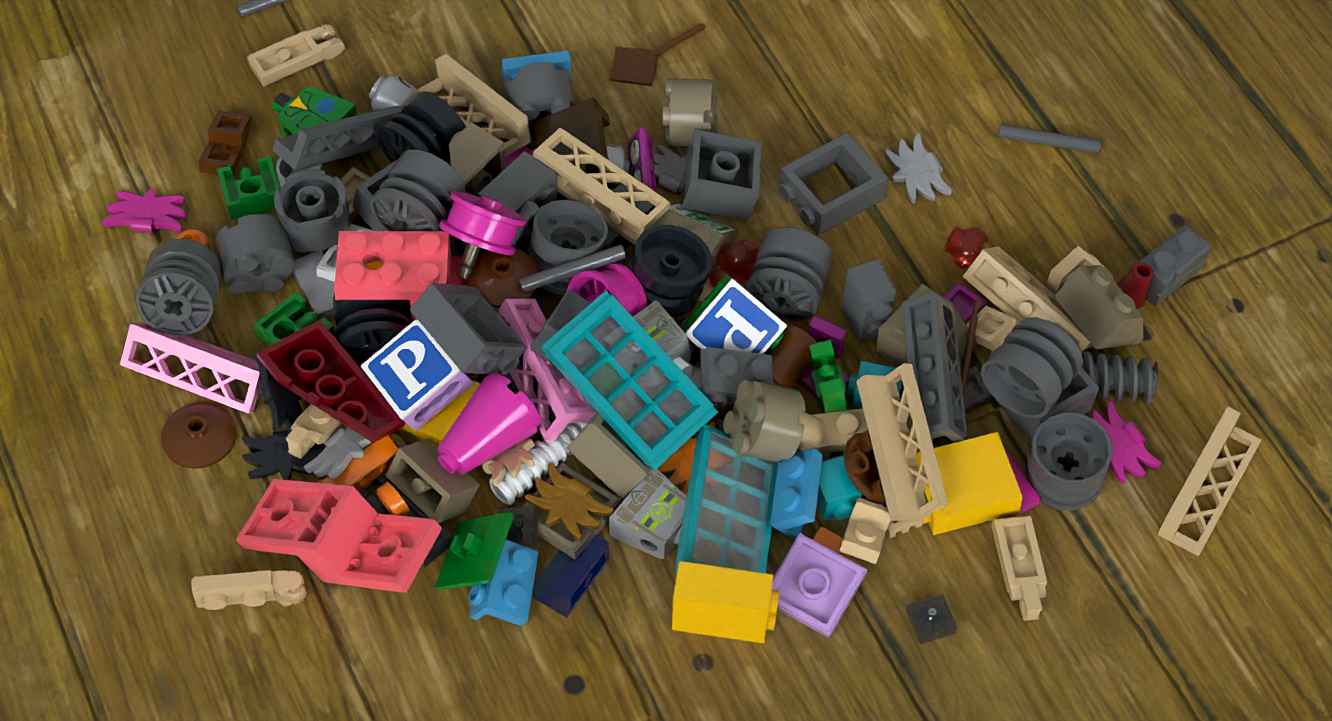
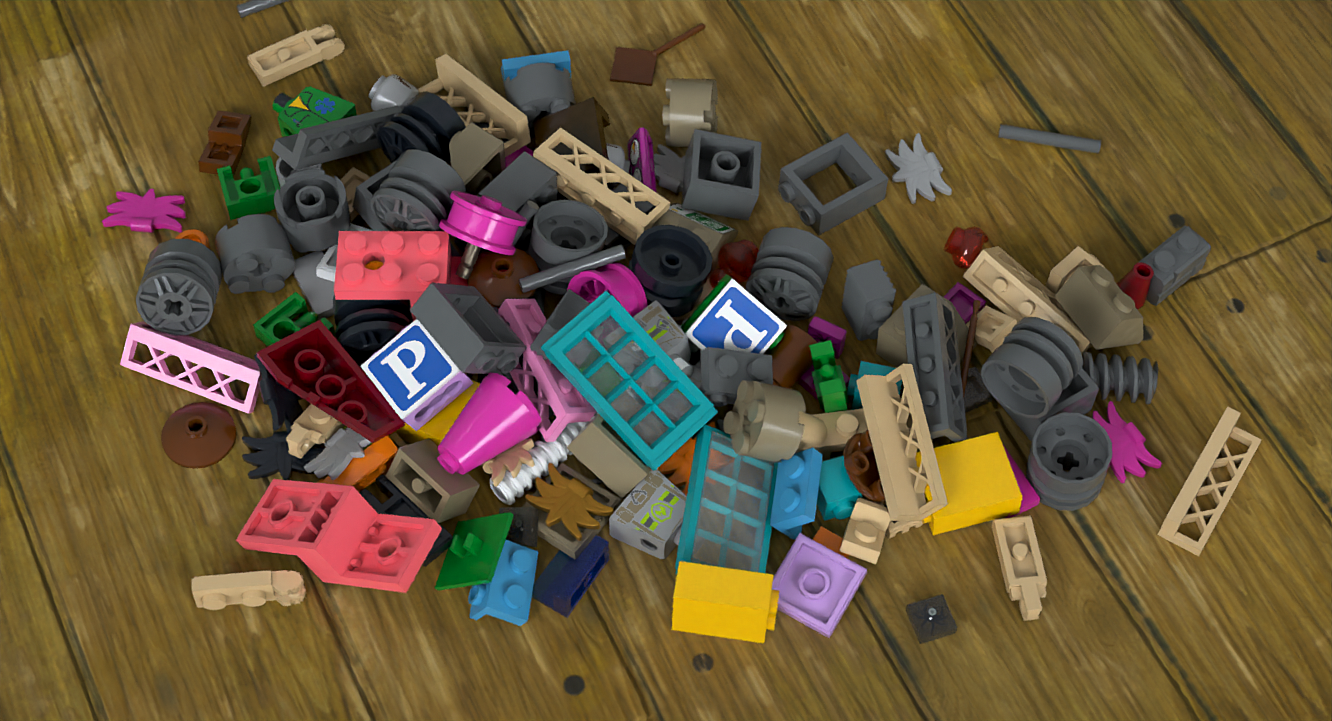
orange tile [376,482,410,516] -> none

